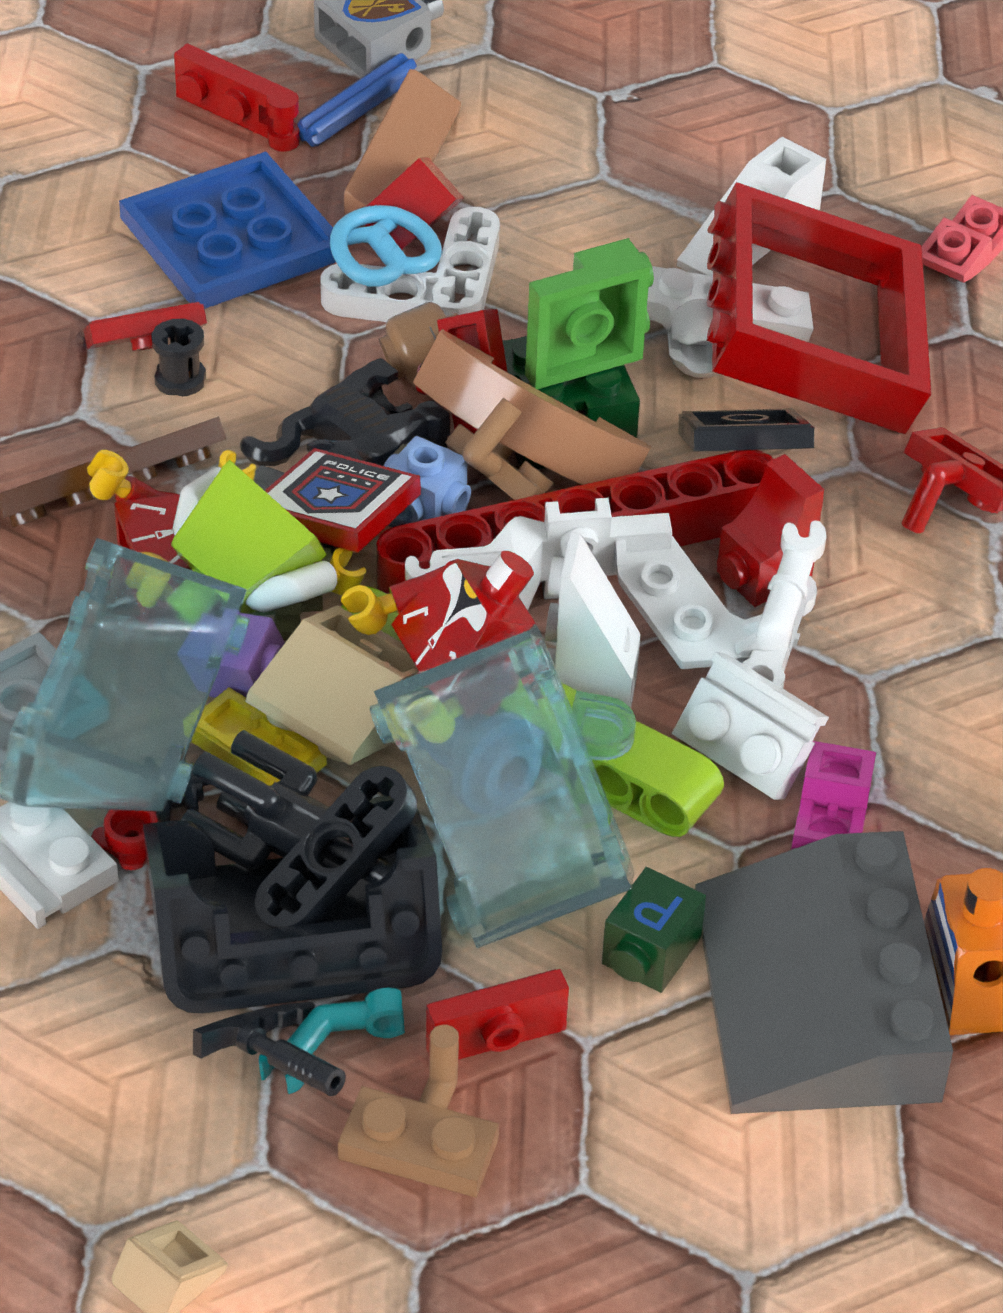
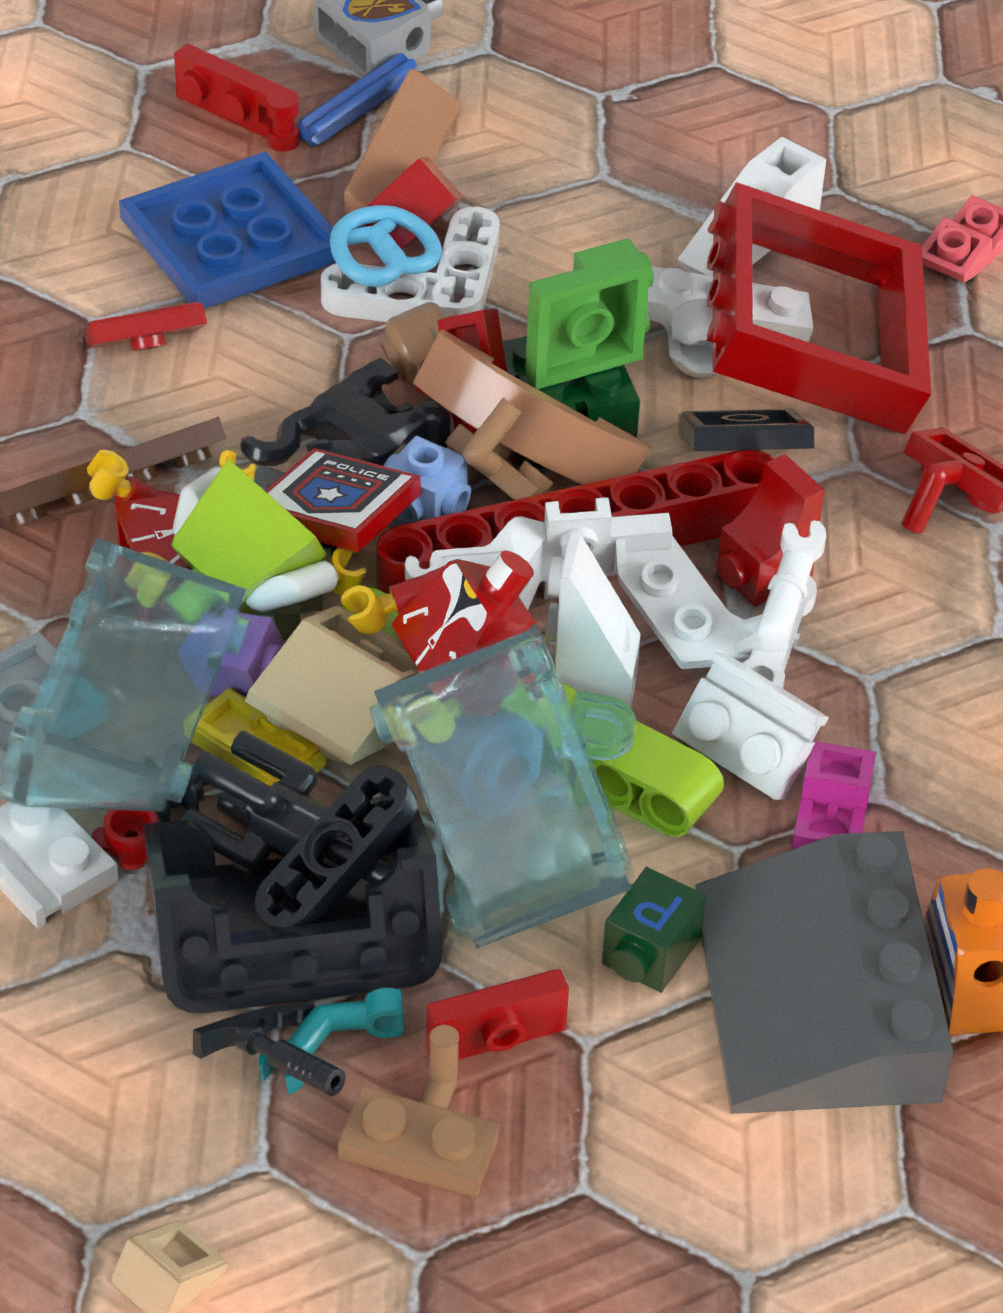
black bush [152,319,206,397] -> none

